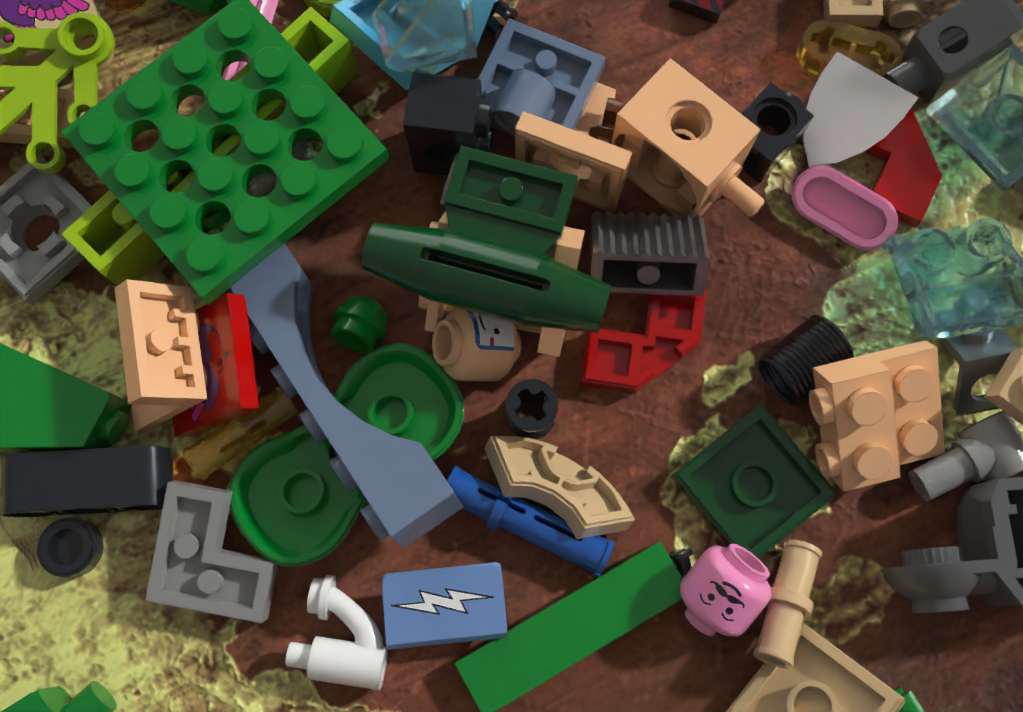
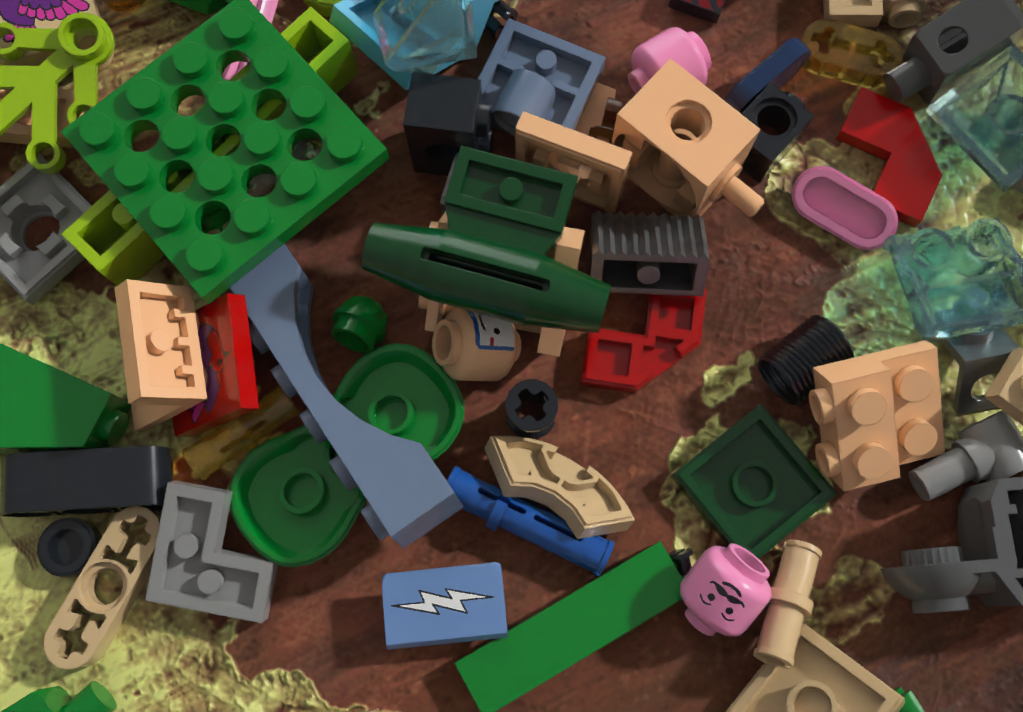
white plant [285,574,388,690] -> none
white sticker [803,52,919,167] -> none
none -> tan beam [43,506,161,669]
none -> bright pink head [628,27,712,94]
none -> dark blue tile [723,38,812,114]

